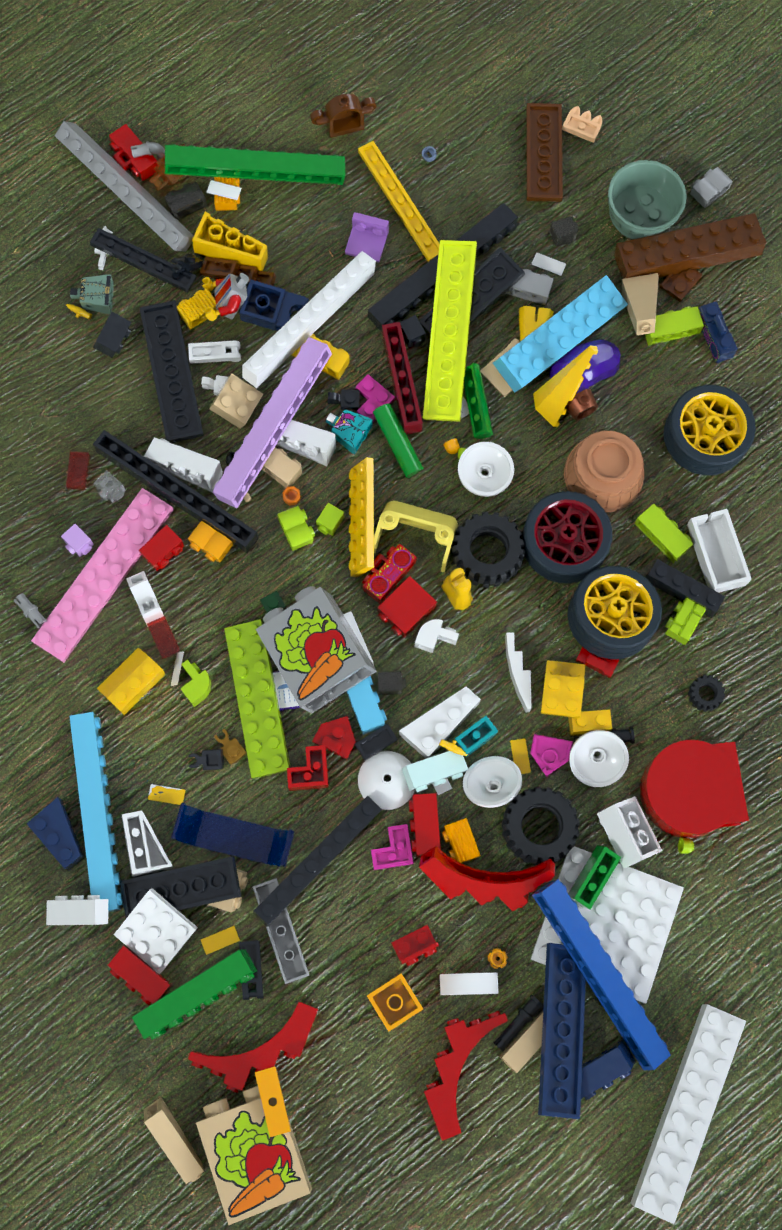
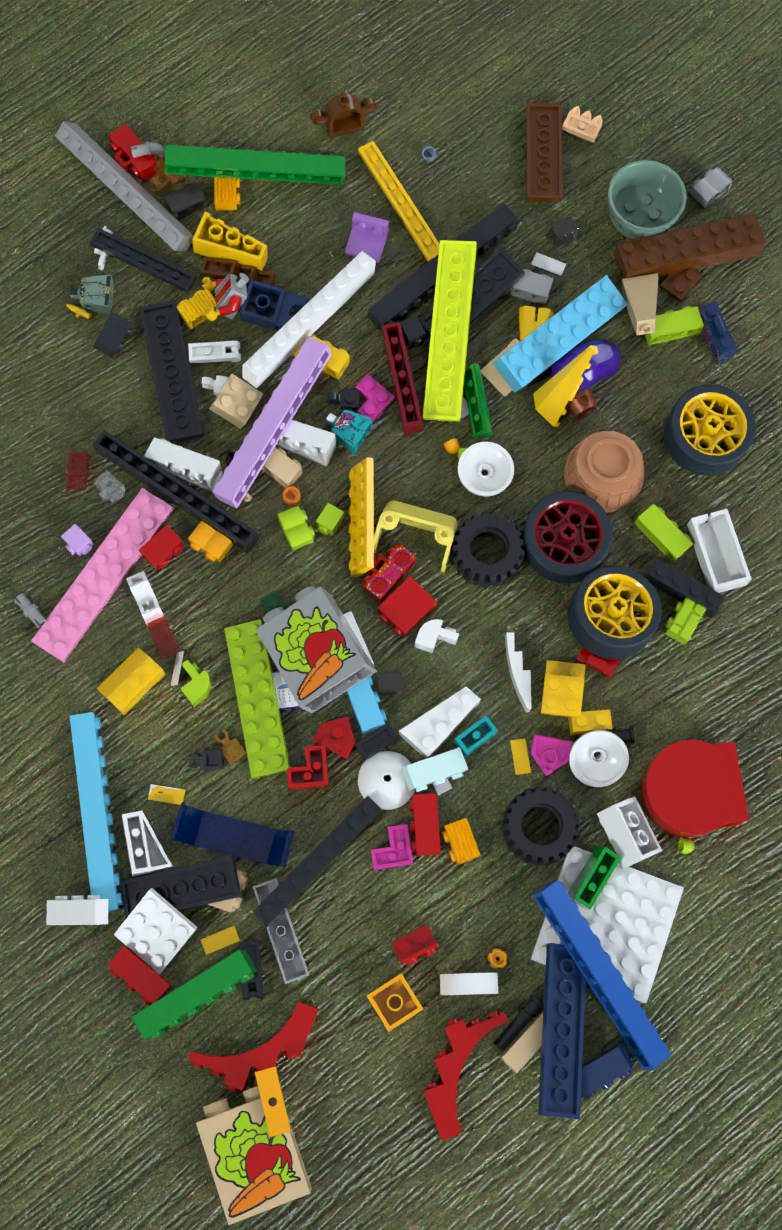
dark blue wedge [27,797,85,871] -> none
tan slope [144,1097,204,1184] -> none
black plate [171,254,203,274] -> none
white sticker [207,180,241,200] -> none
green brick [373,404,424,478] -> none
red arch [419,846,555,912] -> none
yellow helmet [439,739,468,756] -> none
yellow piece [441,568,473,610] -> none
white dish [463,756,522,808] -> none
white brick [630,1004,746,1224] -> none
black tyre [688,675,725,712] -> none

